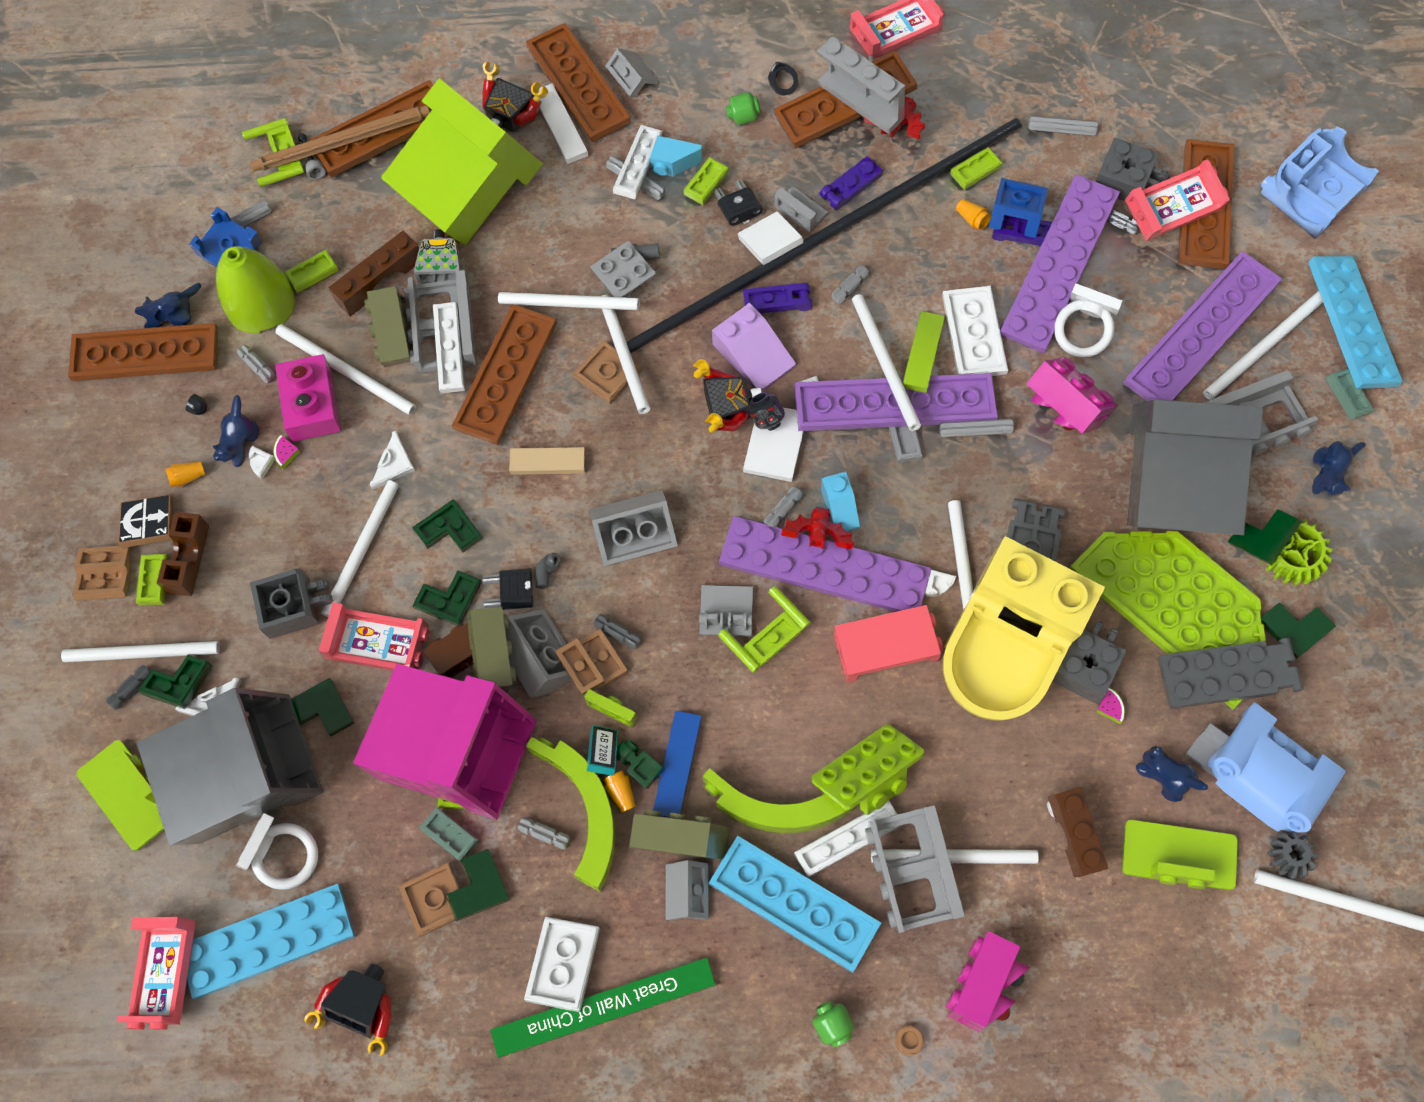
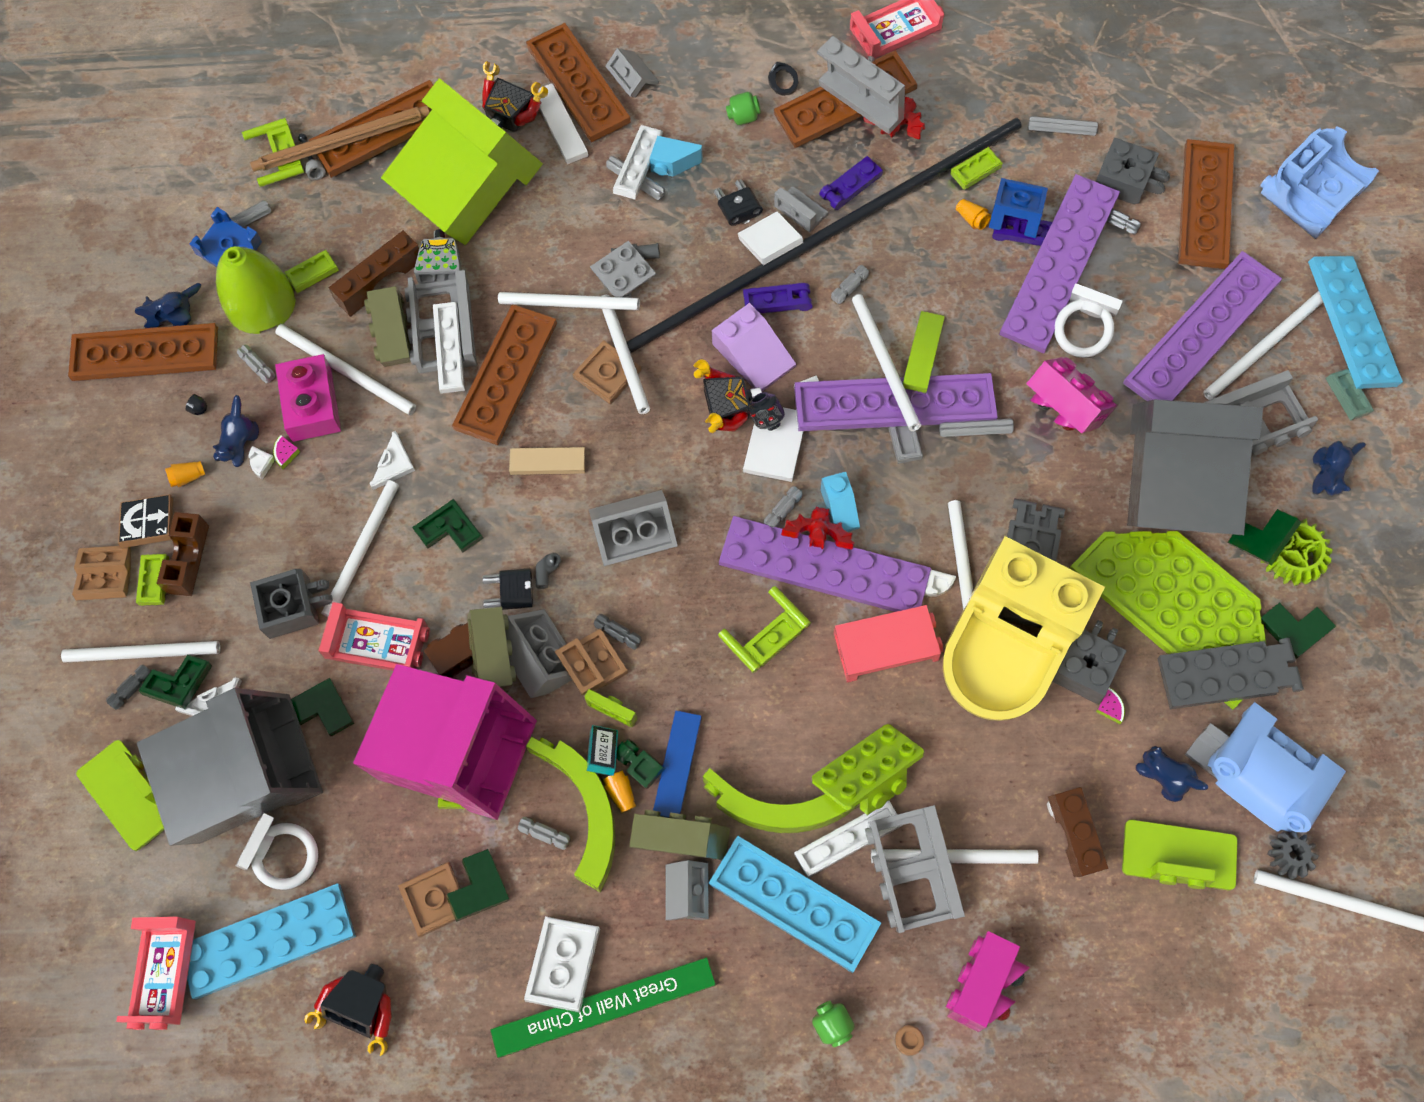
dark green tile [412,570,482,626] -> none
sand green plate [419,806,479,862] -> none
lime plate [683,157,729,205] -> none
light grey hinge [699,585,753,636] -> none
white tile [942,286,1008,376] -> none
coral panel [1125,159,1229,241] -> none

